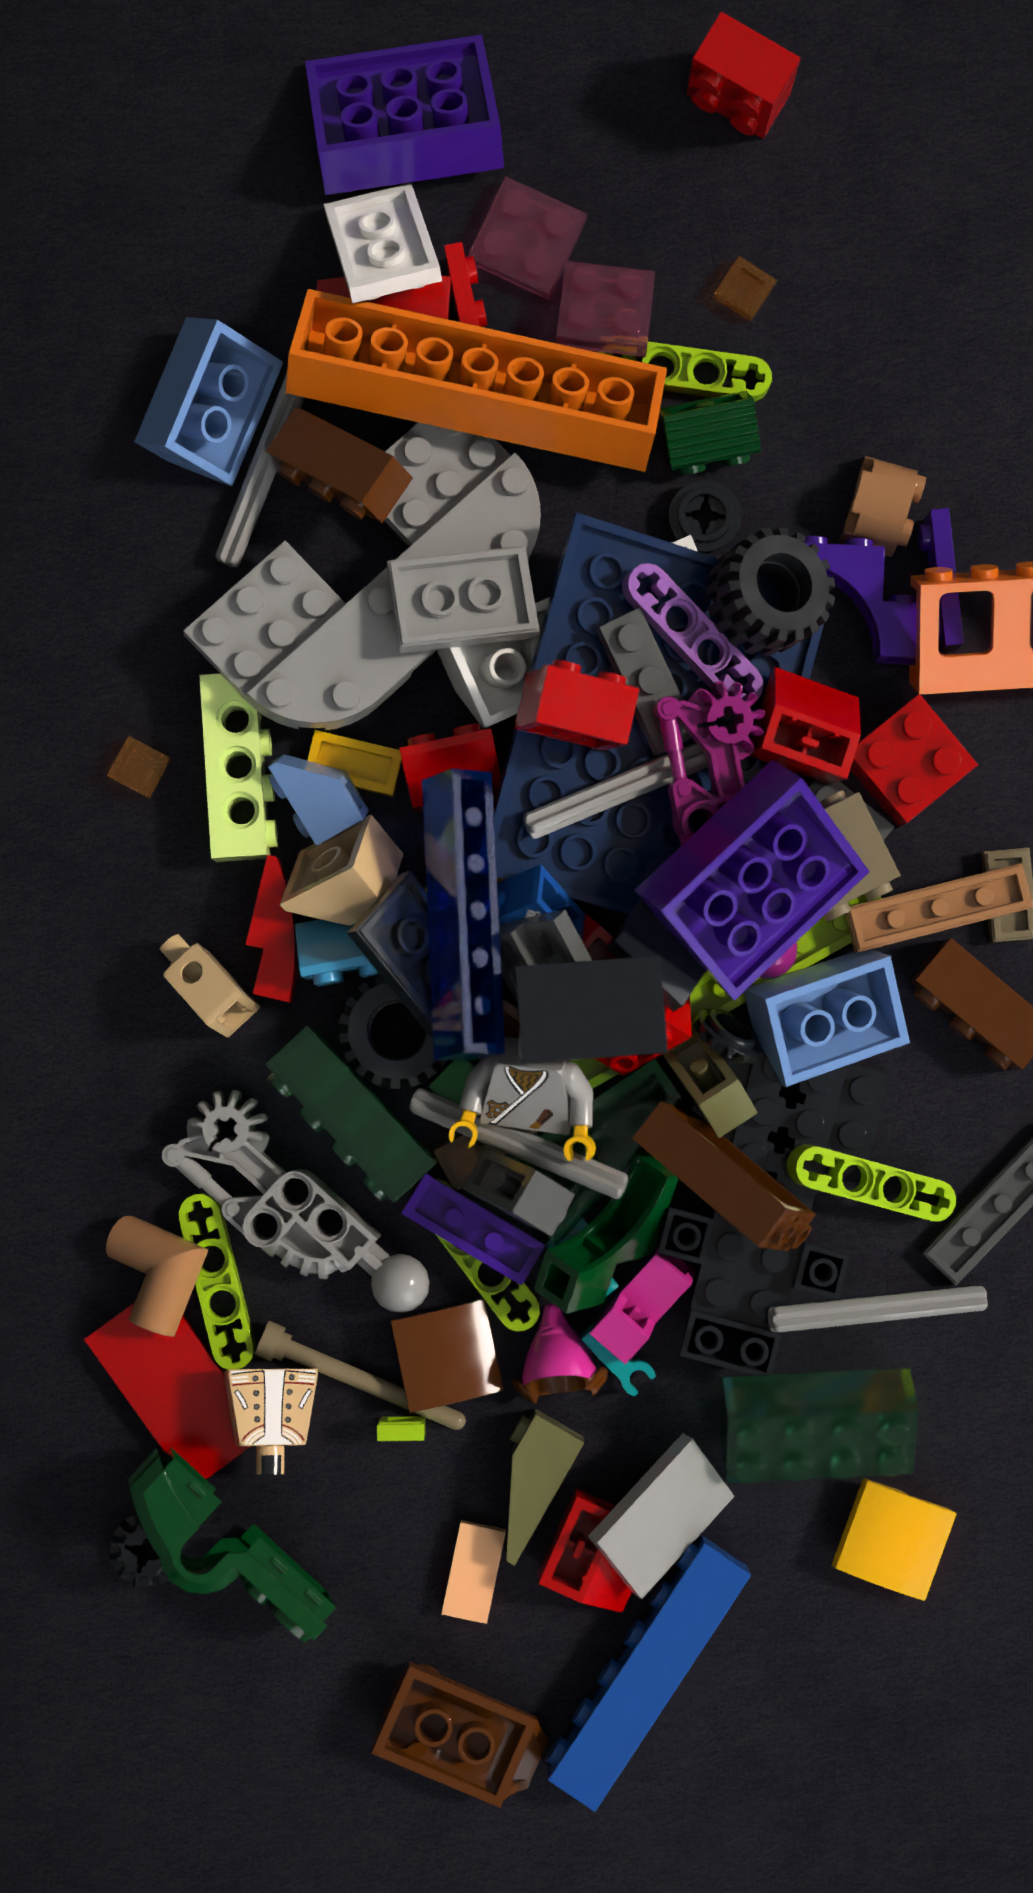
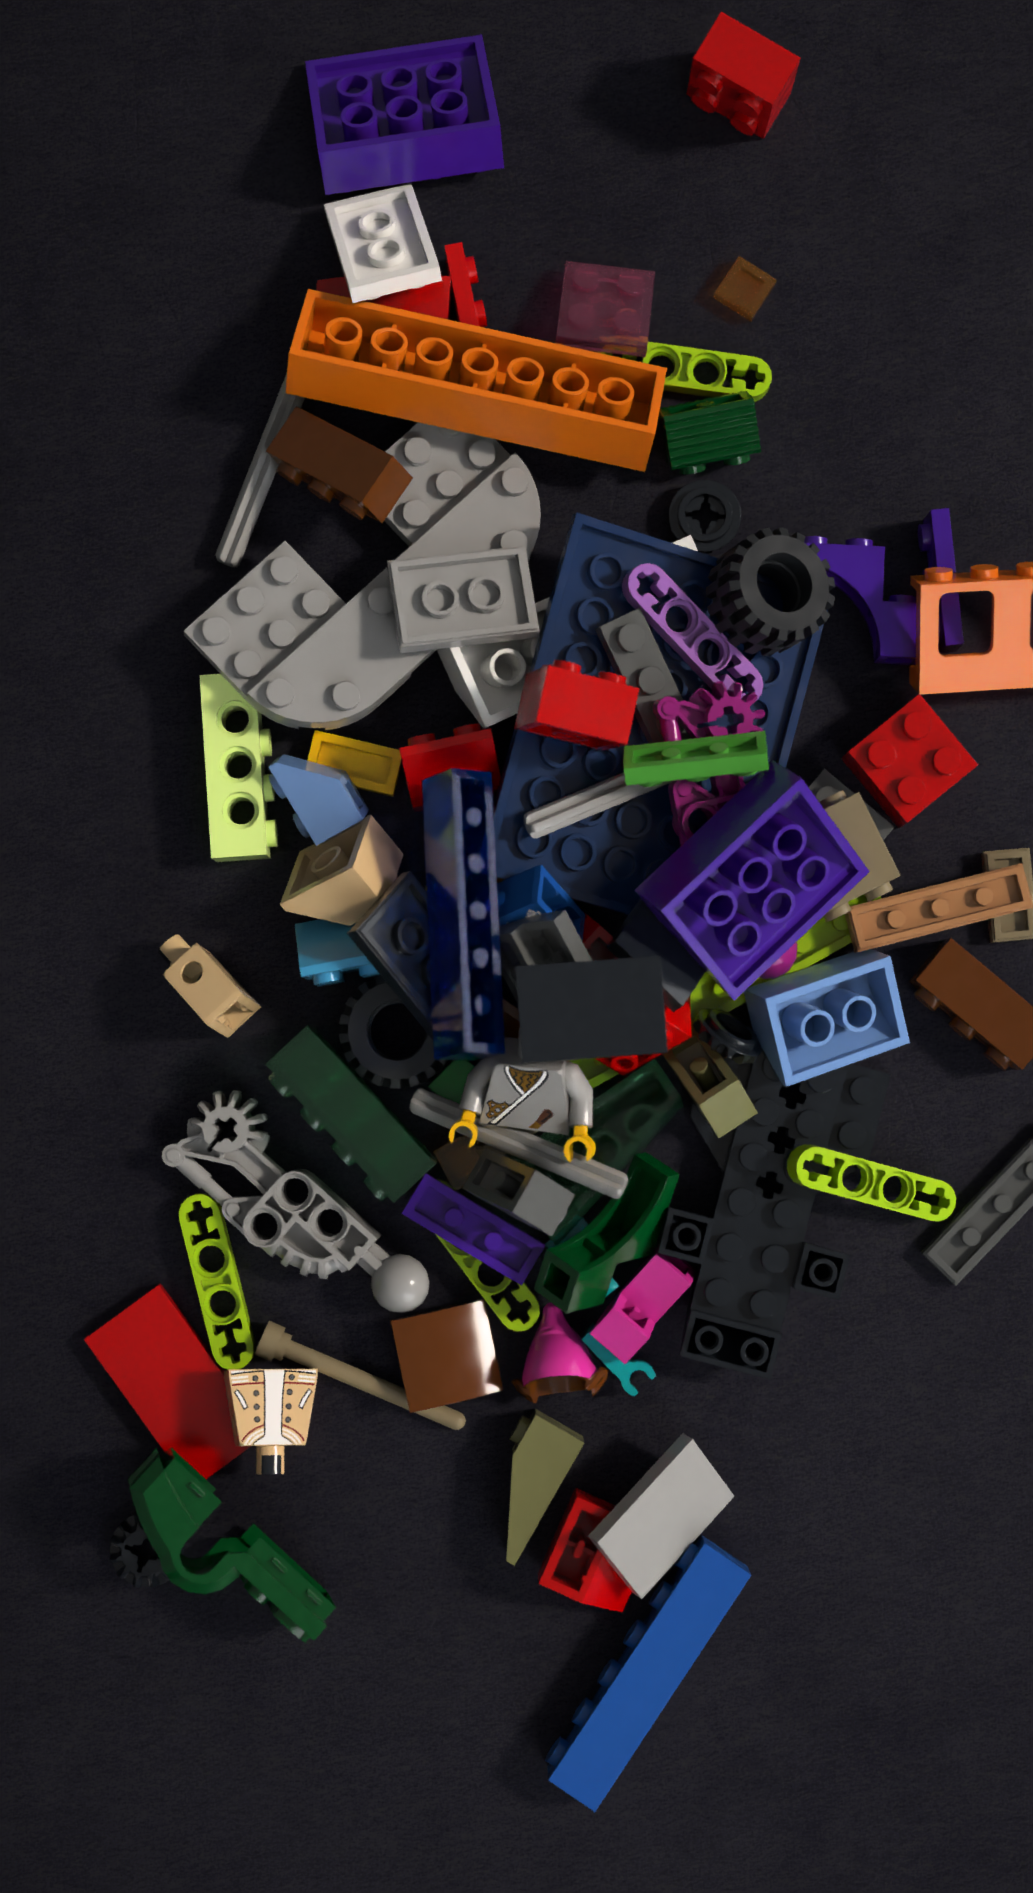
medium nougat brick [106,1216,208,1337] -> none
clear orange tile [107,736,171,798] -> none
medium blue slope [134,317,284,486] -> none
red slope [246,855,298,1004] -> none
reddish brown slope [371,1661,549,1808] -> none
lime tile [377,1416,425,1441] -> none
light nougat tile [441,1520,506,1624] -> none
clear pink plate [467,177,587,300] -> none
reddish brown window [632,1101,816,1251] -> none
clear green brick [721,1368,919,1483] -> none
red slope [749,667,861,785] -> none
light grey axle [768,1286,988,1333] -> none
yellow slope [831,1478,957,1601] -> none
medium nougat cylinder [840,456,926,557] -> none
none -> bright green plate [624,731,769,787]

